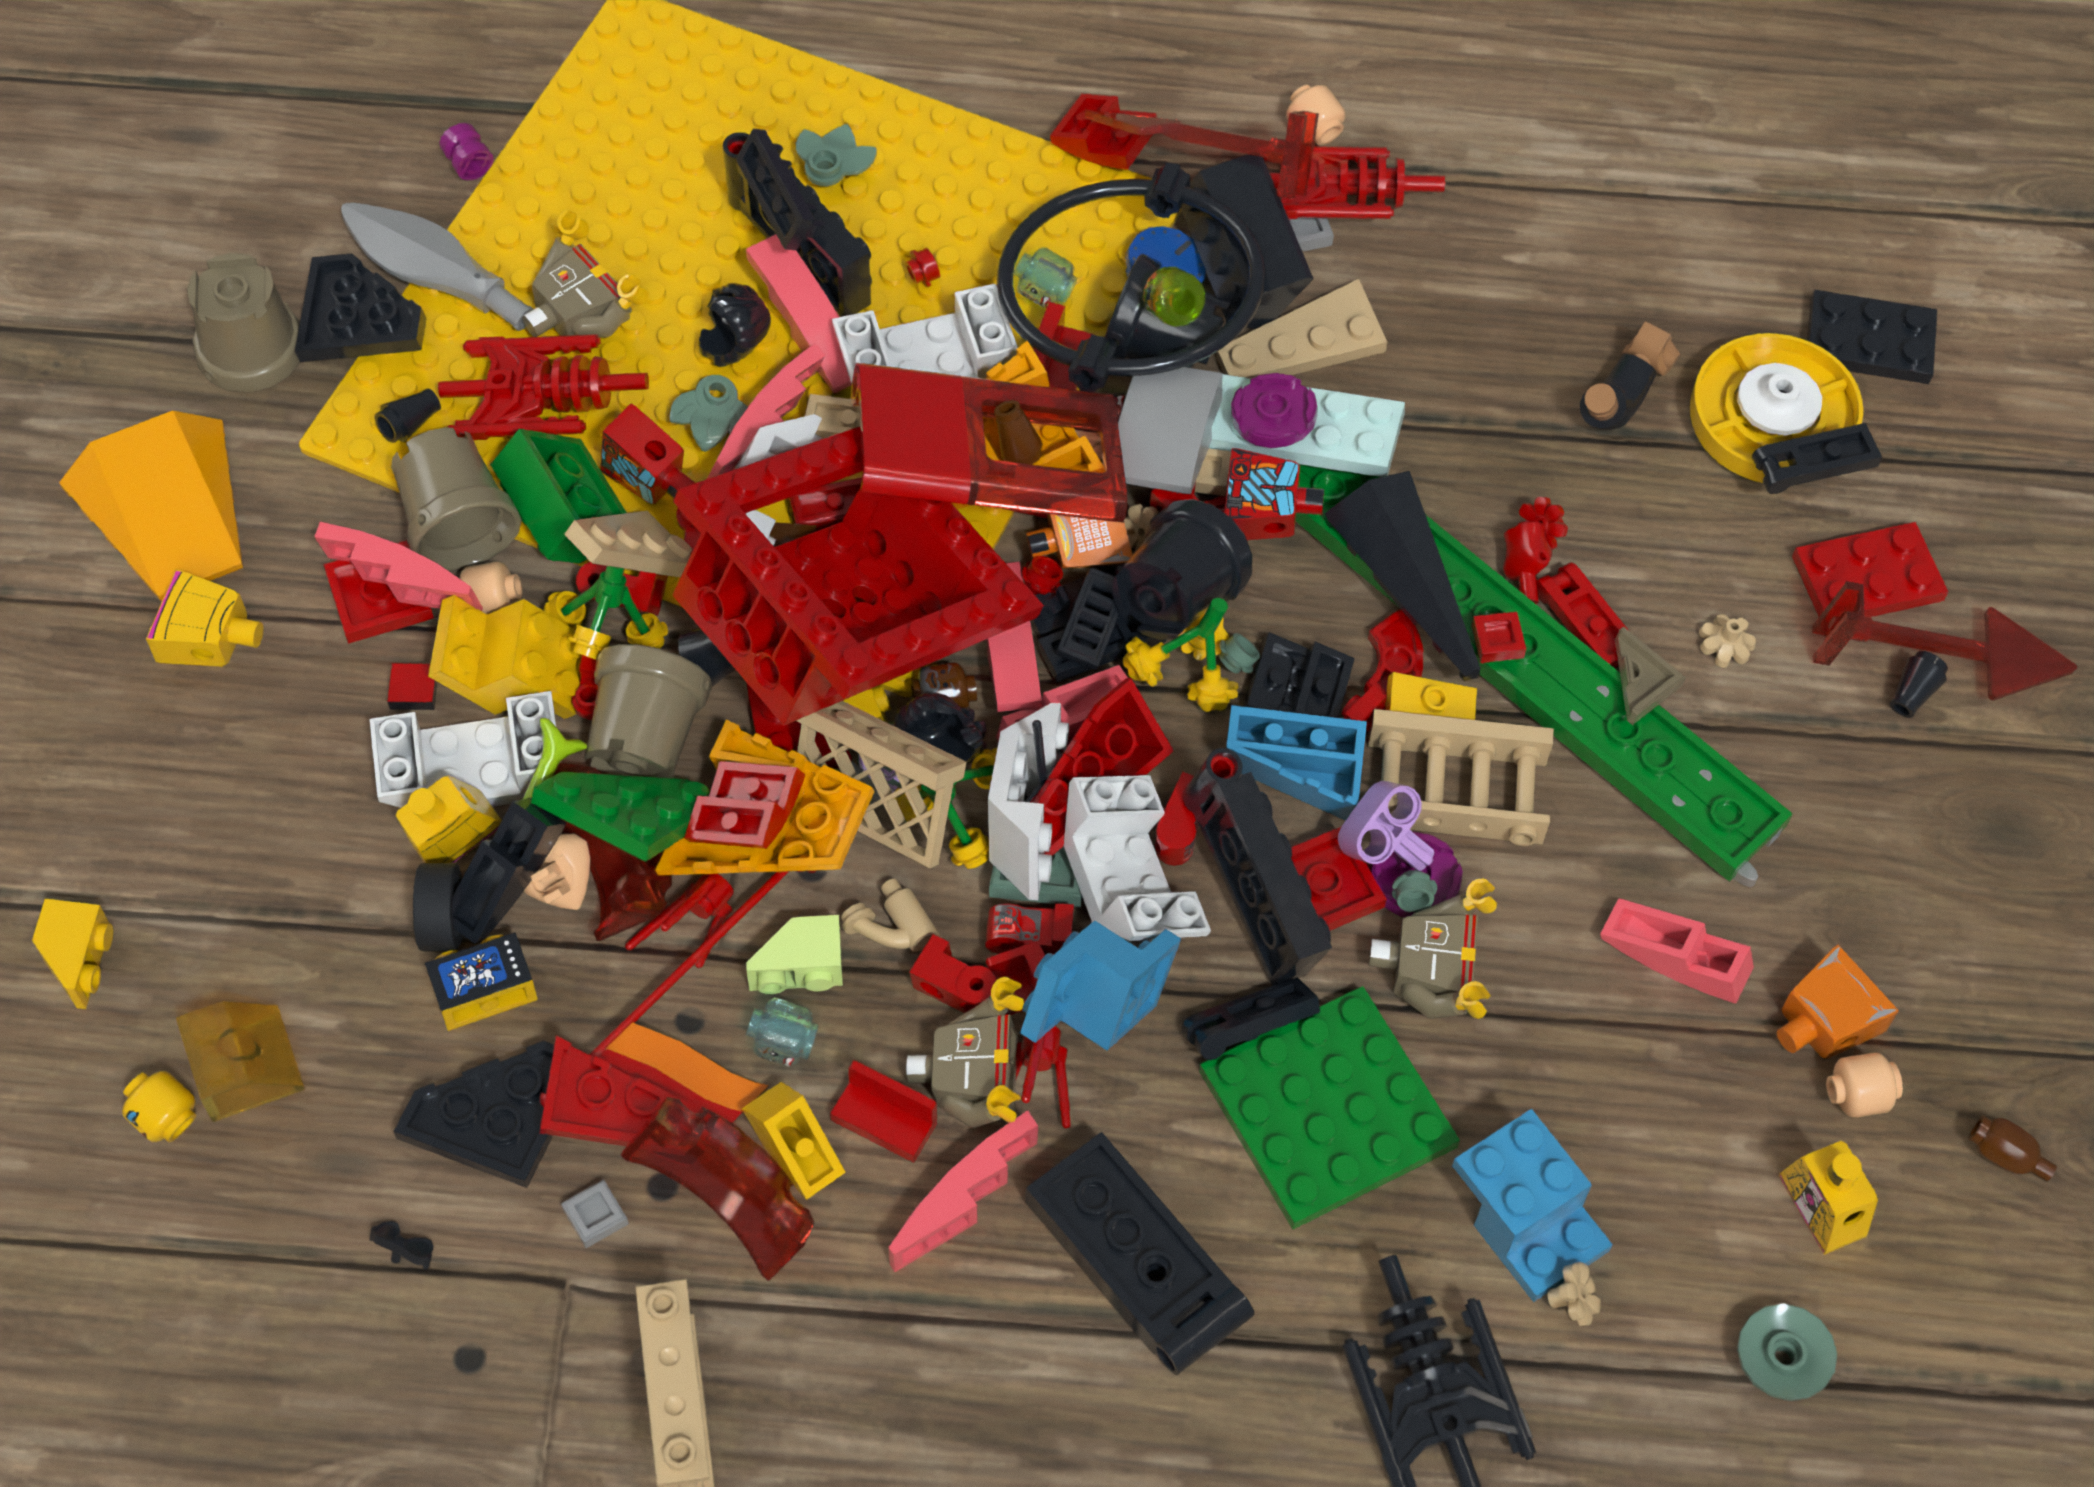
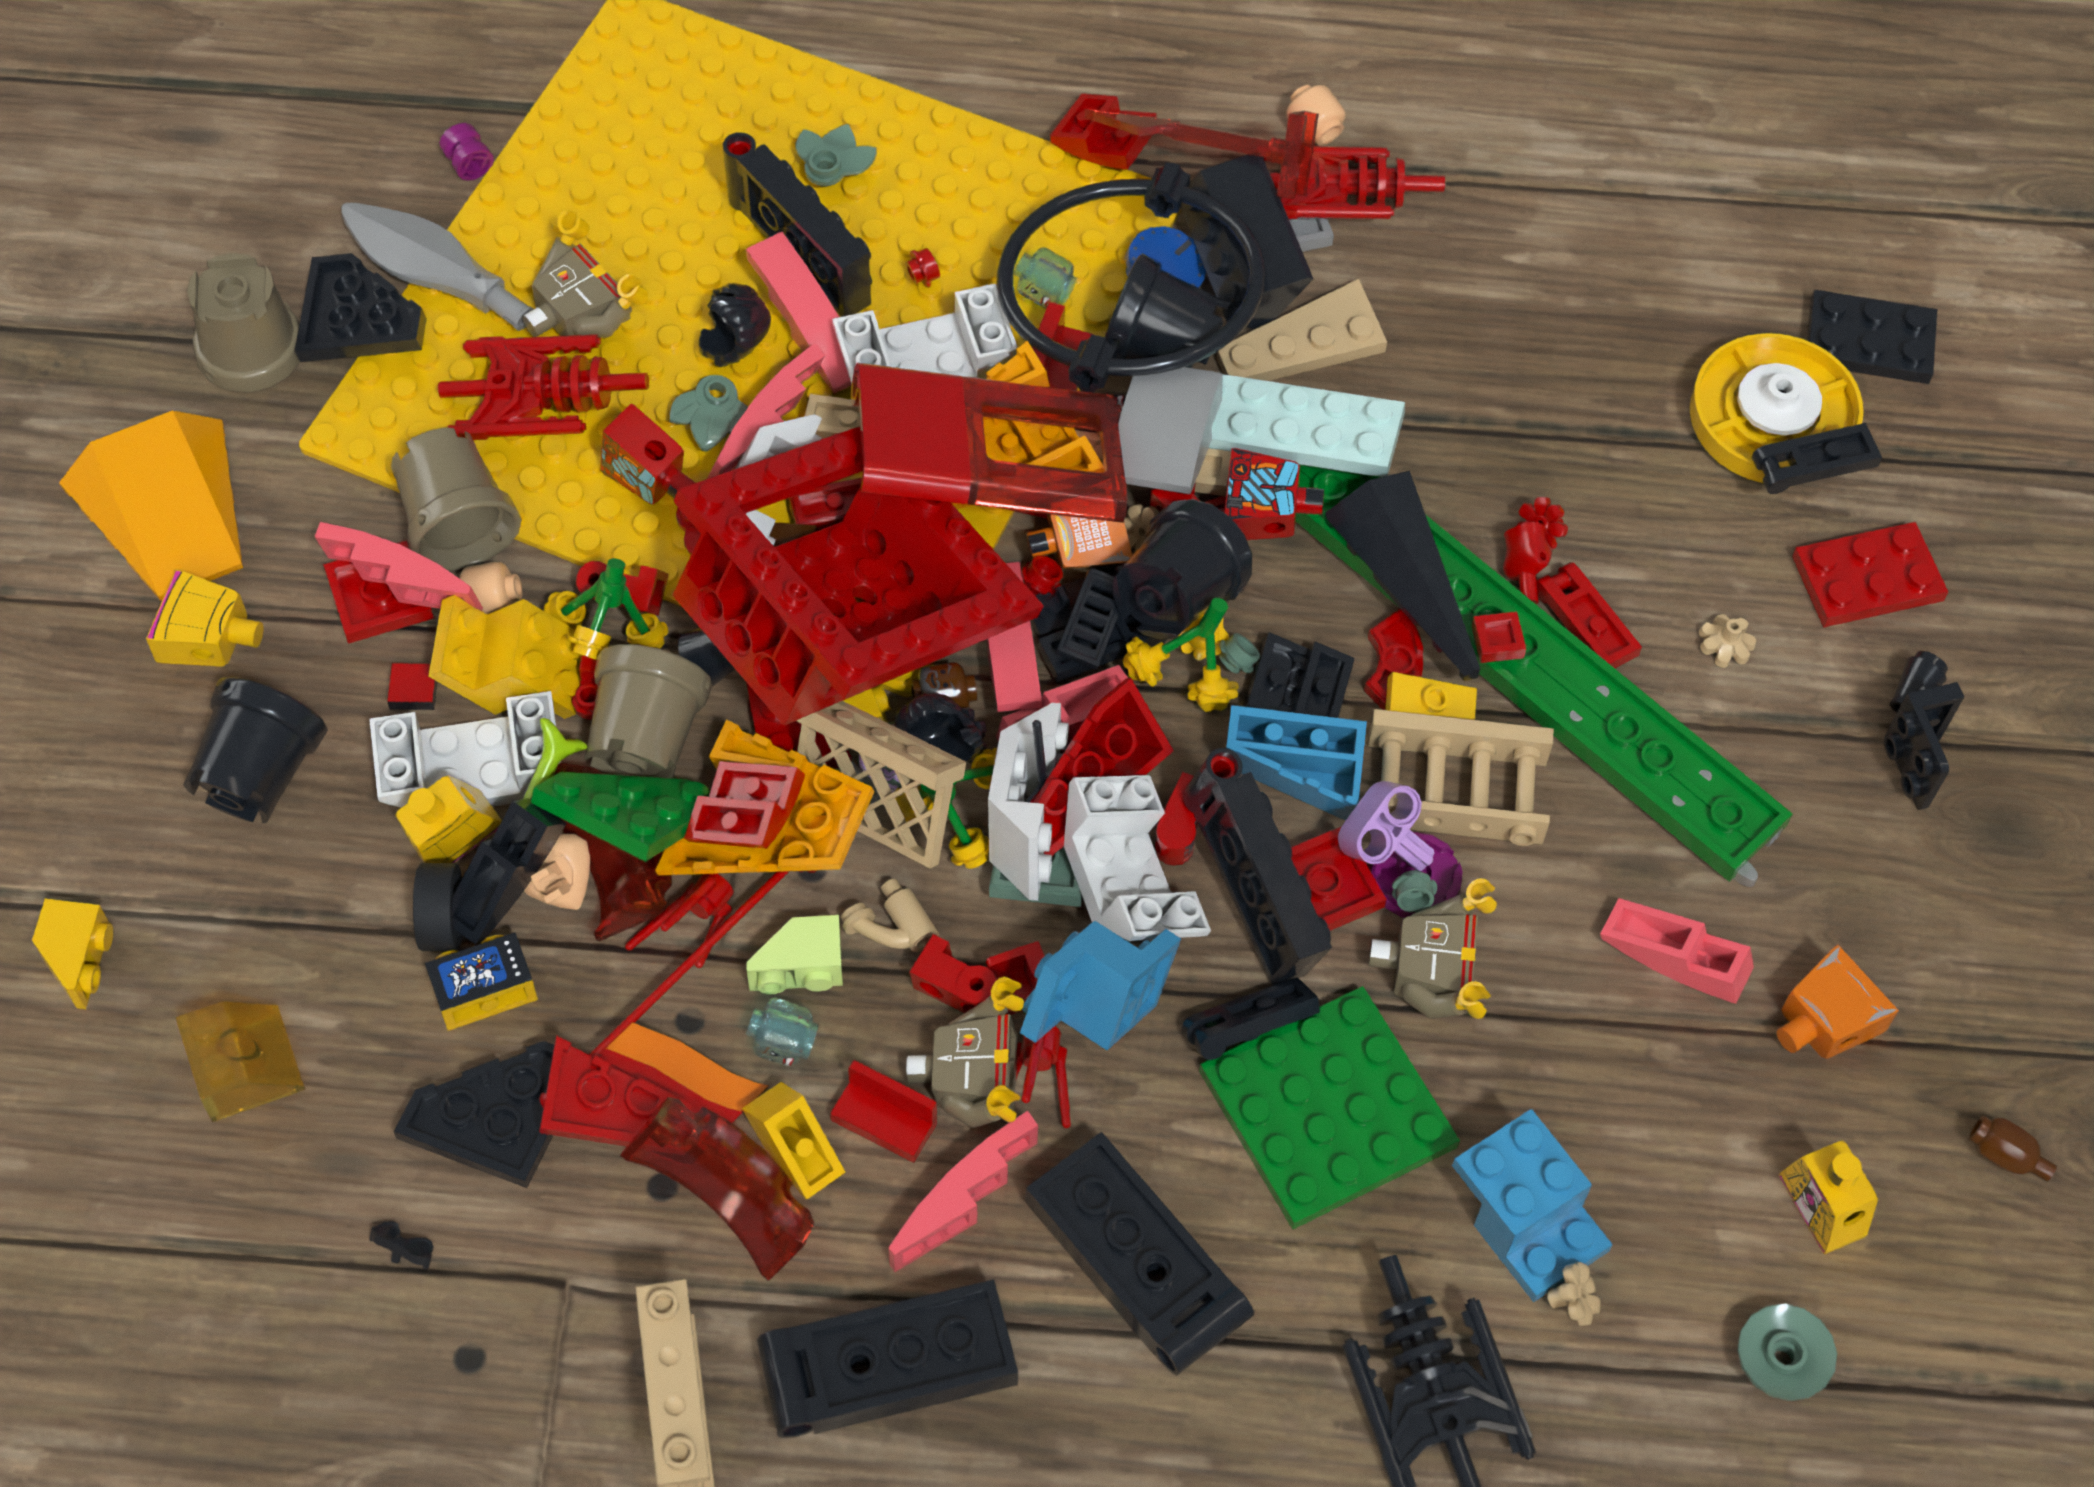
yellow head [122,1071,196,1143] -> none
black cone [375,388,441,443] -> none
green slope [490,429,627,564] -> none
light grey tile [561,1180,629,1248] -> none
tan wing [564,511,692,577] -> none
black plate [735,129,825,250] -> none
red leg [985,903,1074,955] -> none
reddish brown cone [994,400,1043,468] -> none
clear neon green head [1143,266,1205,327] -> none
magenta tile [1231,373,1318,448] -> none
red plate [1341,685,1387,735] -> none
piece [1580,321,1680,431] -> none
dark tan tile [1615,627,1686,725] -> none
clear red piece [1812,581,2077,701] -> none
light nougat head [1826,1053,1903,1117] -> none
none -> black piece [183,677,328,823]
none -> black hinge [757,1279,1018,1438]
none -> black bracket [1884,682,1964,810]

